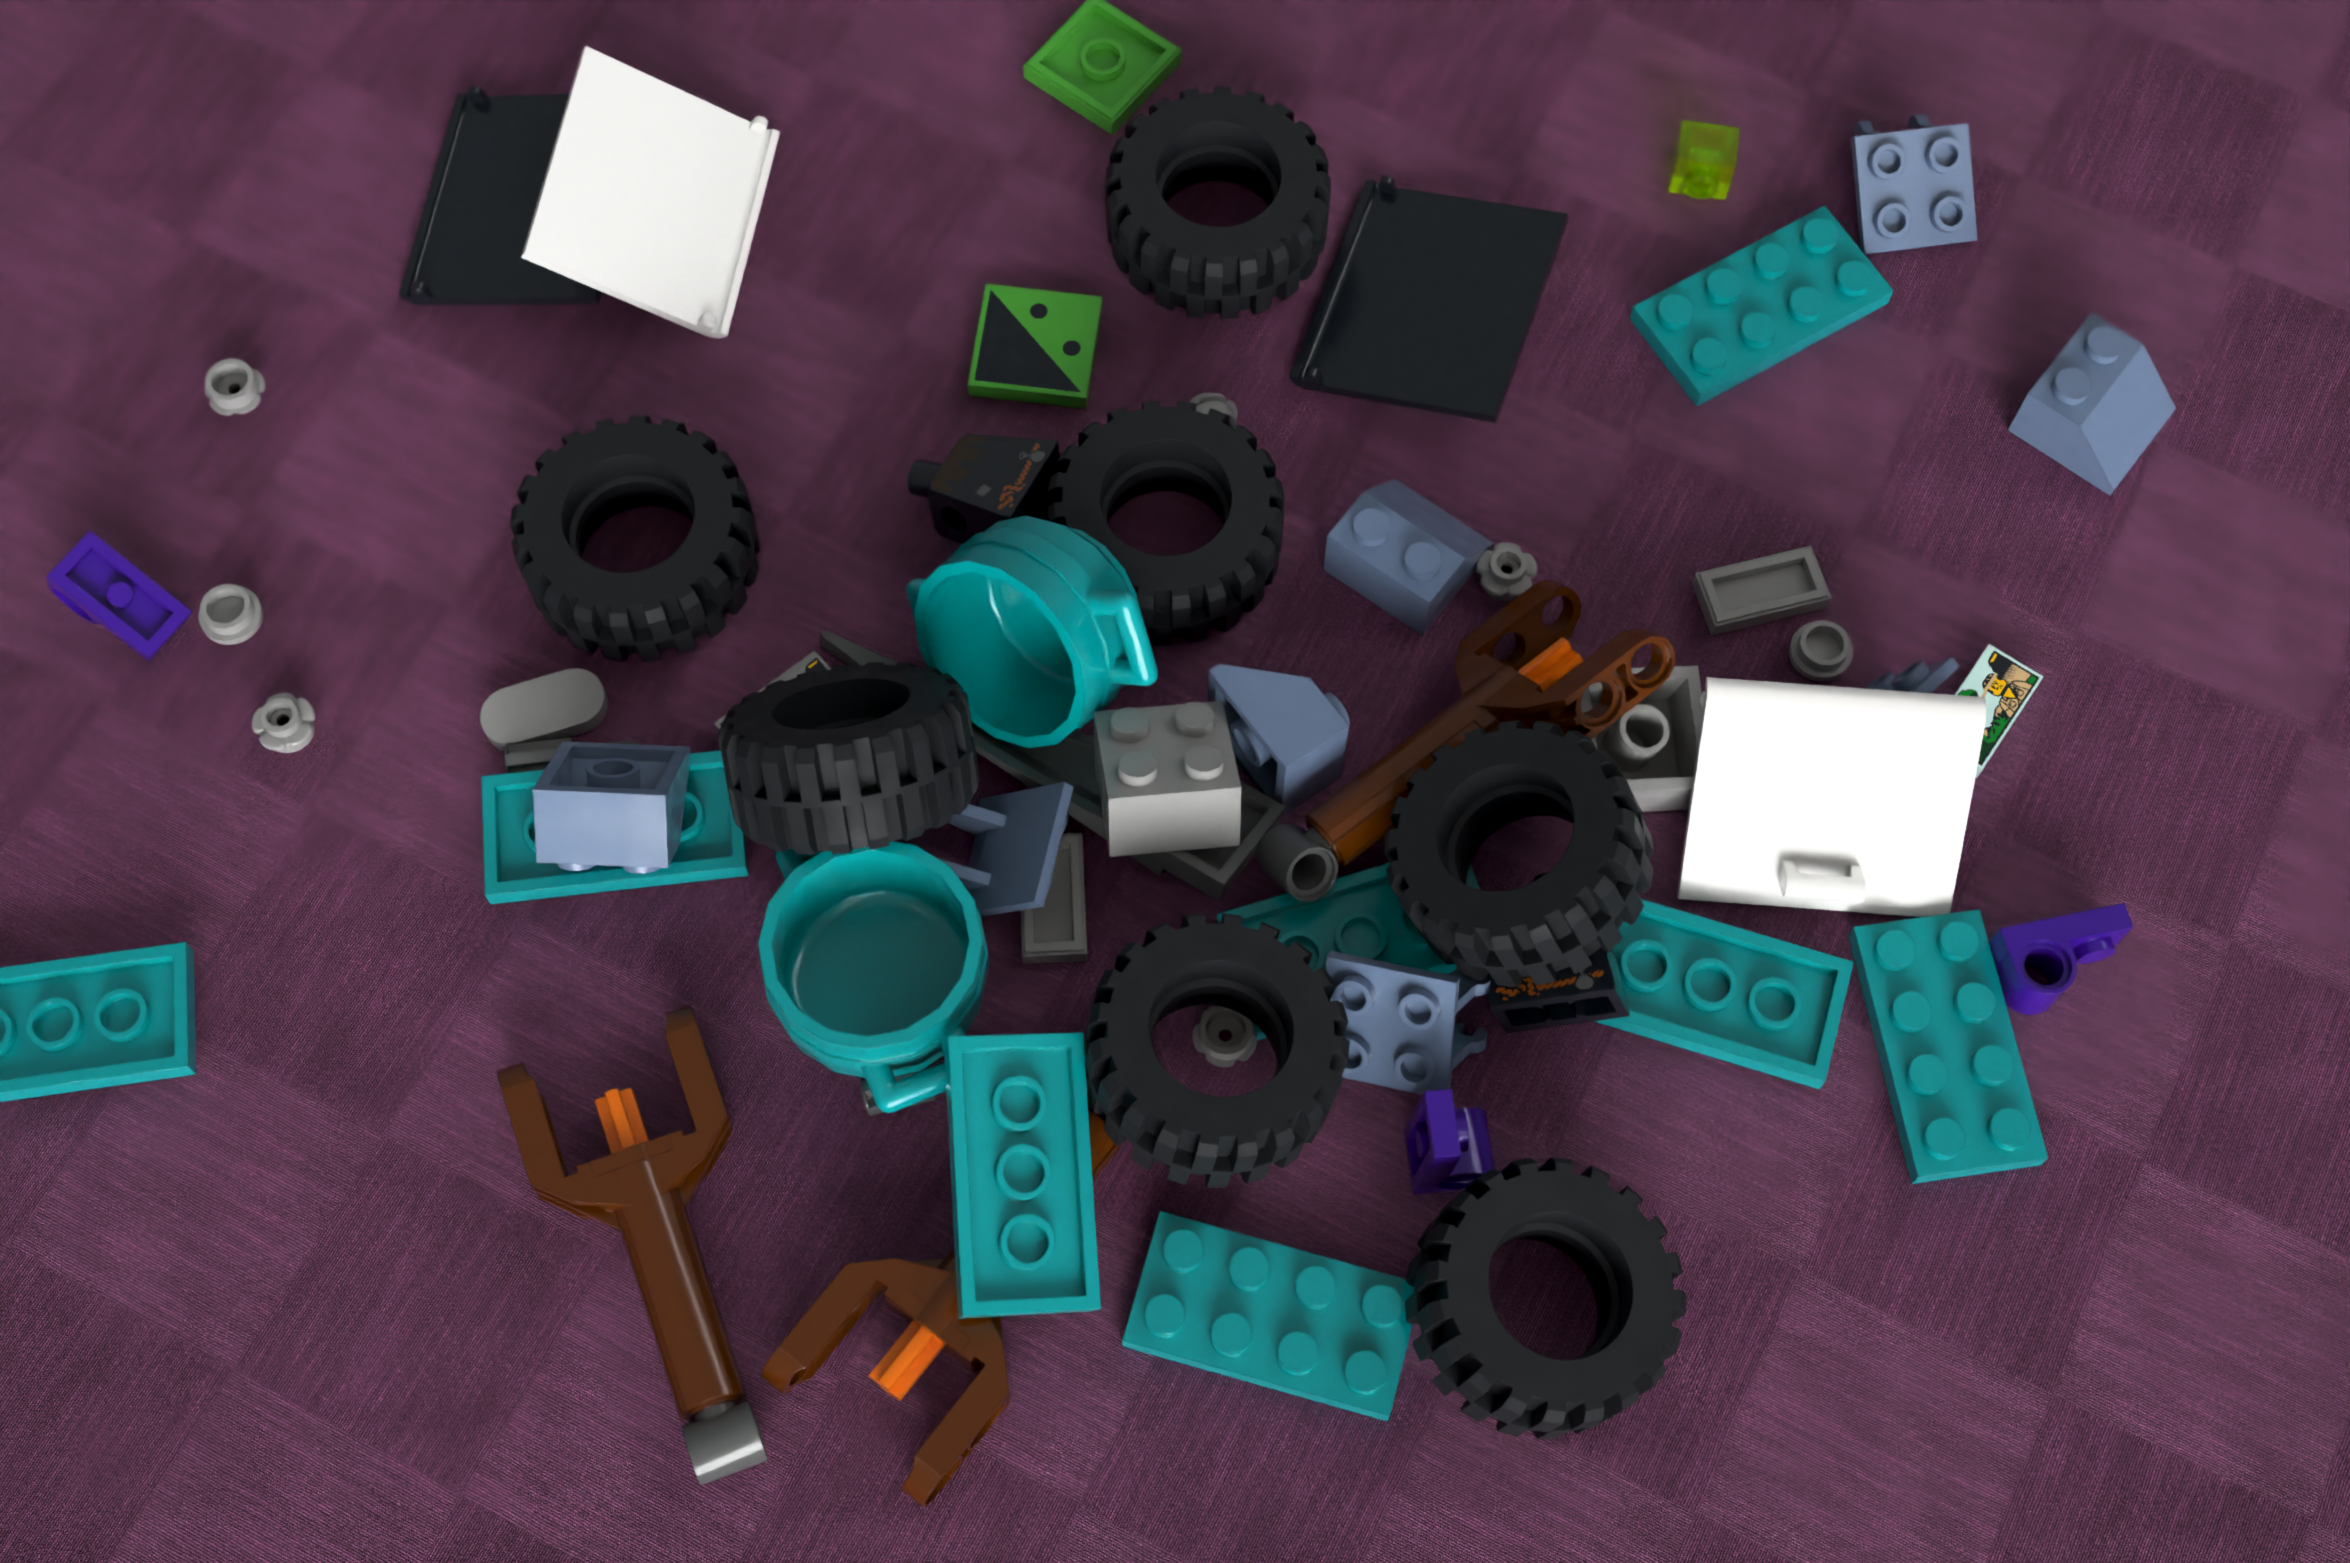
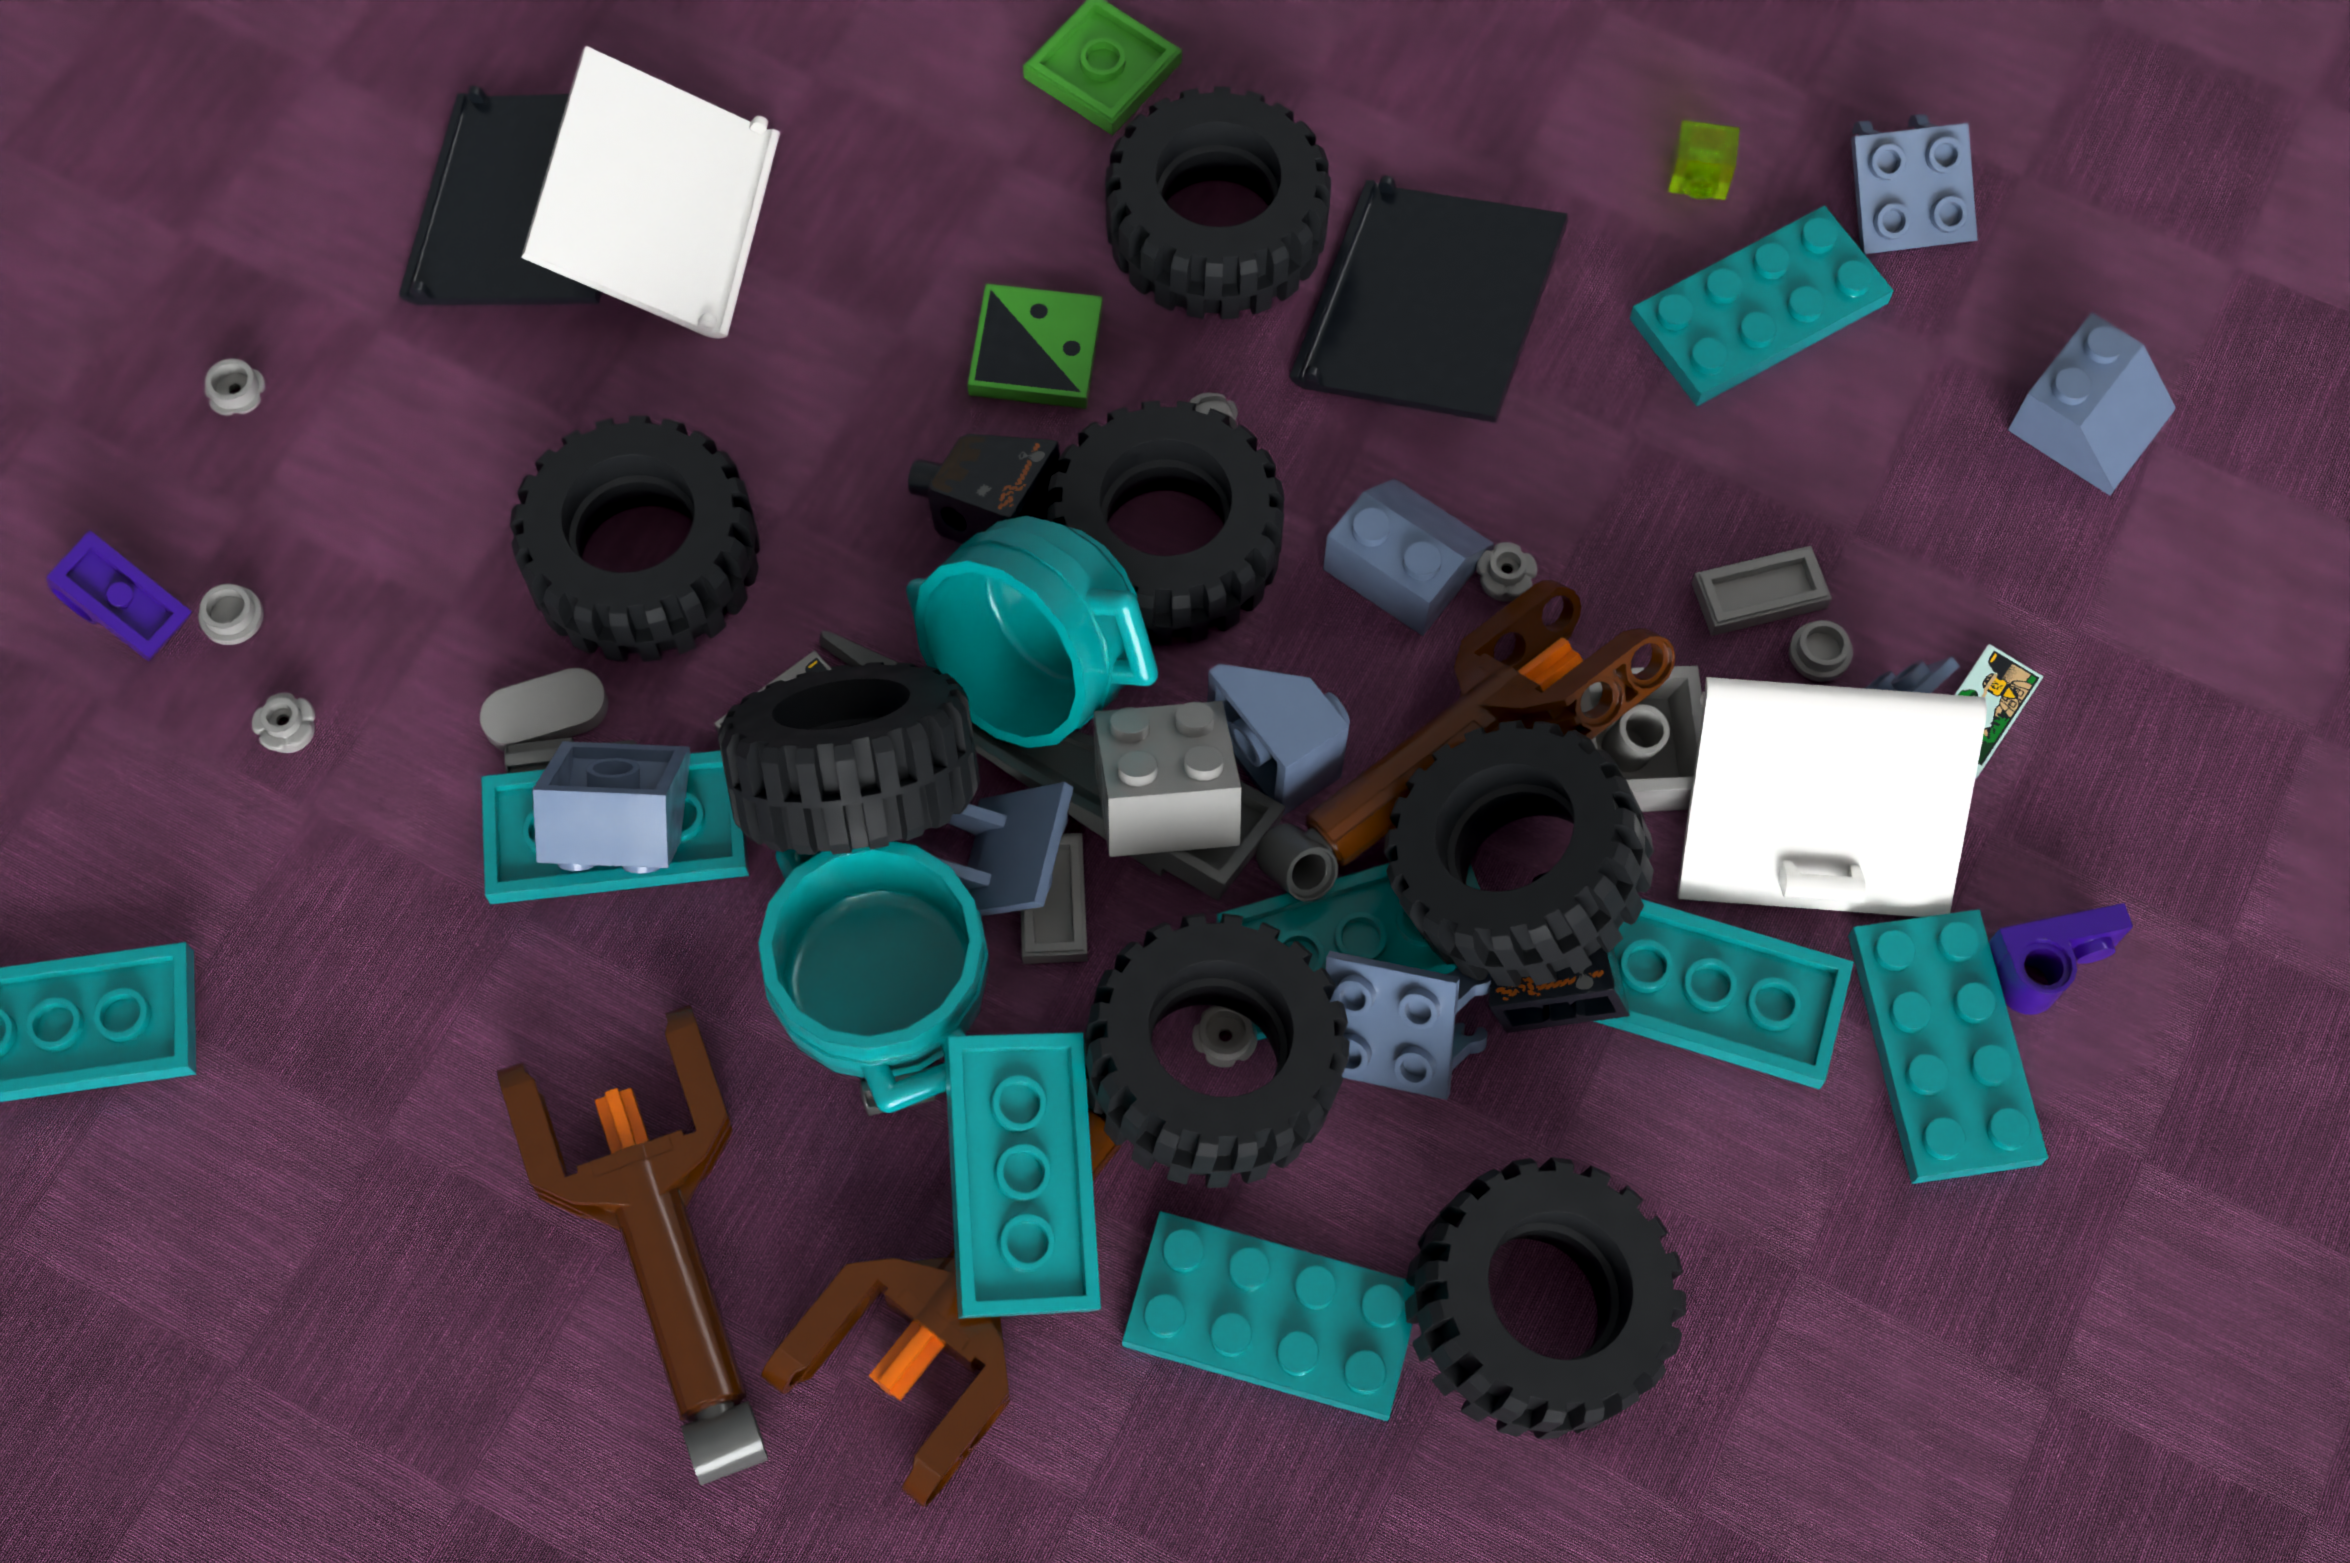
dark purple plate [1404,1089,1495,1195] -> none

